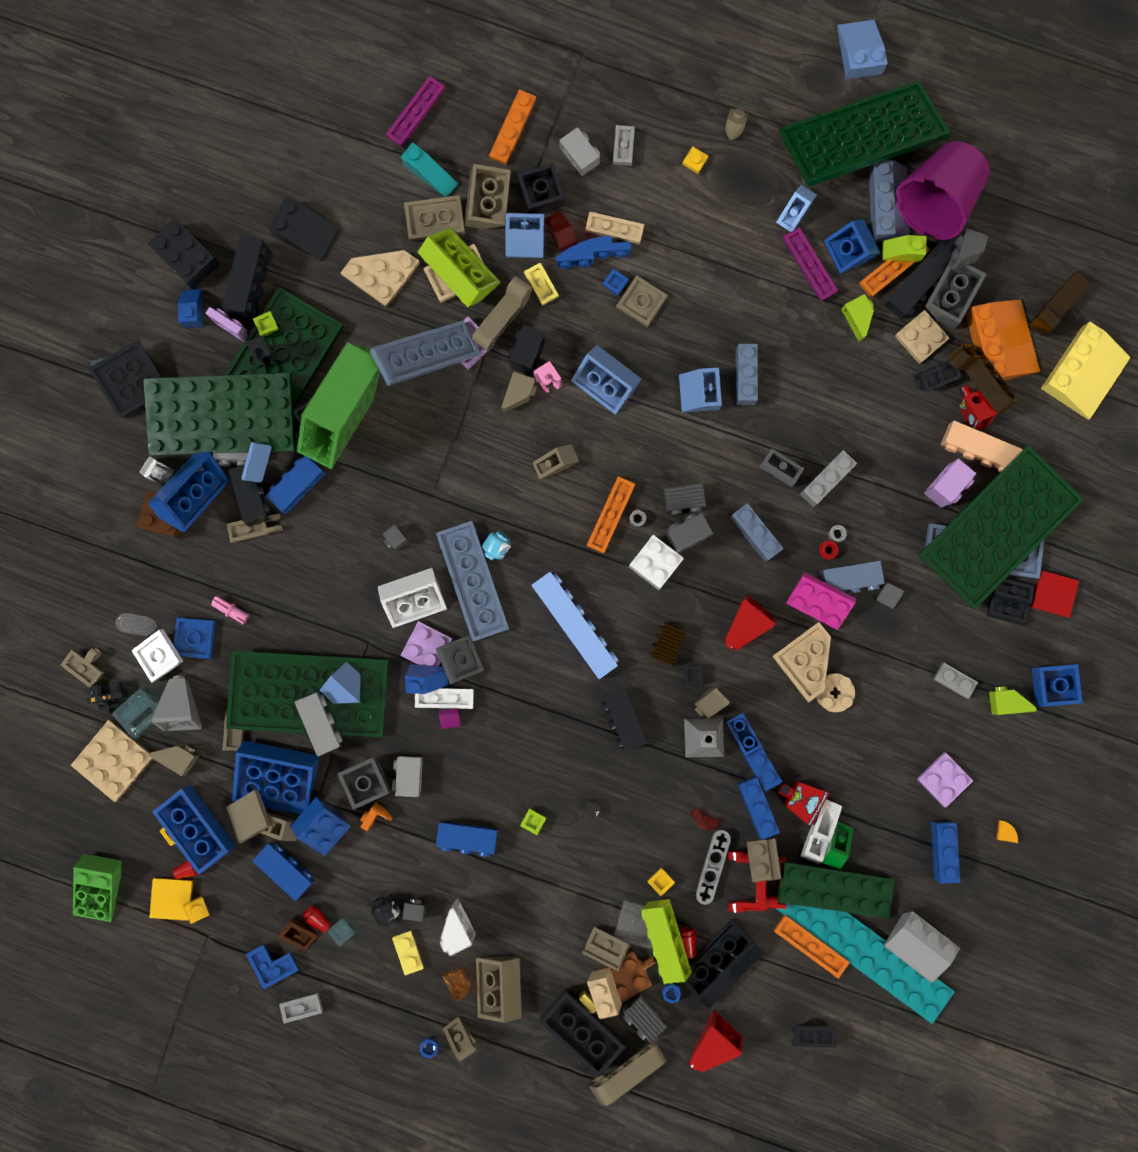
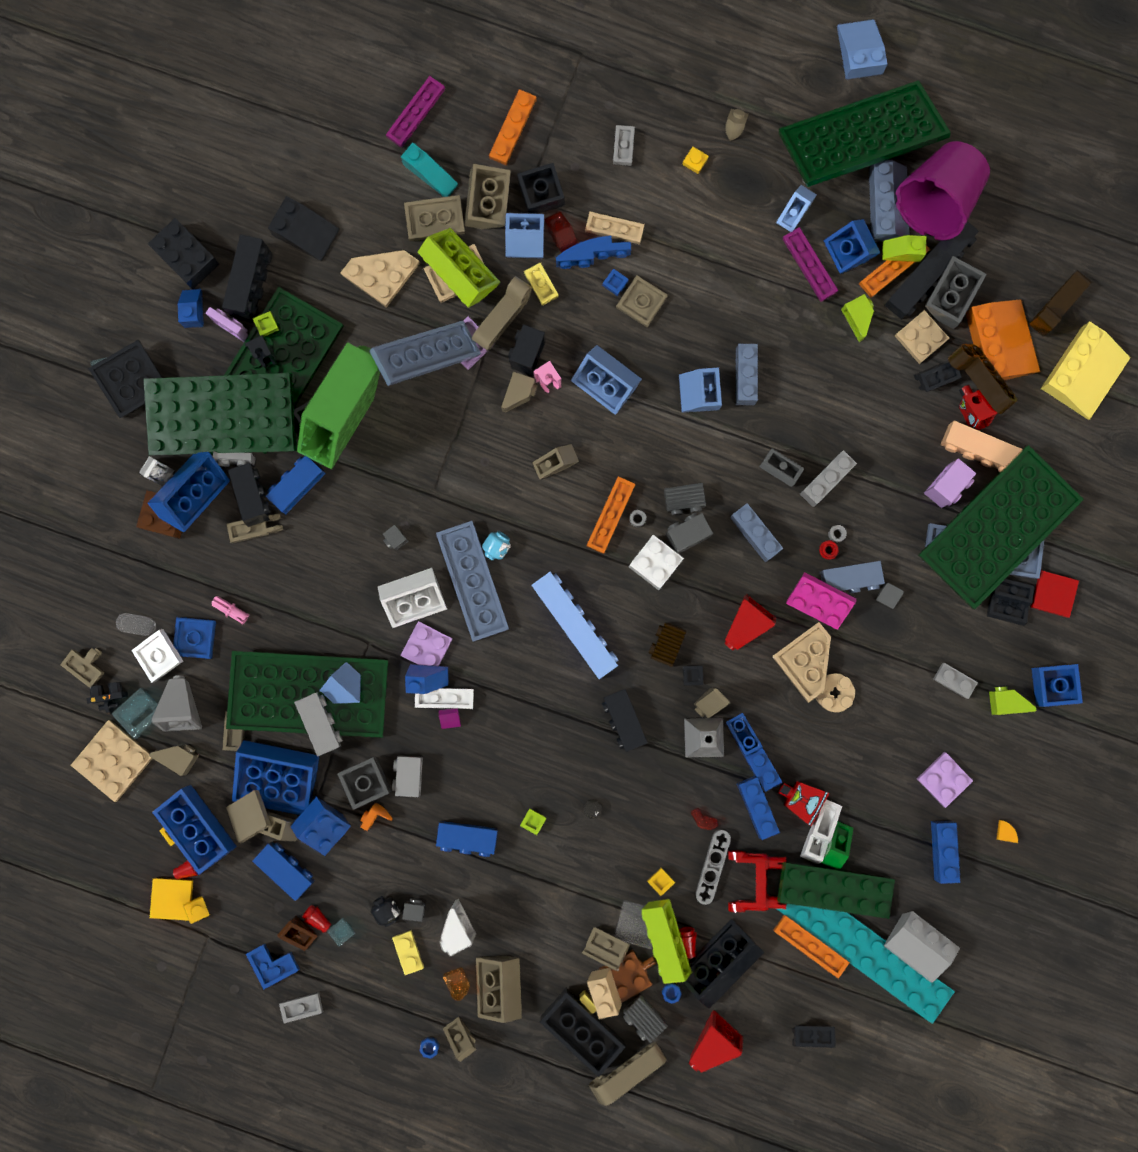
bright green slope [73,854,121,922] -> none
medium blue slope [241,442,272,482] -> none
dark grey plate [436,635,484,684] -> none
light grey brick [559,127,600,177] -> none
dark tan plate [747,839,781,883] -> none
dark grey slope [951,228,988,270] -> none

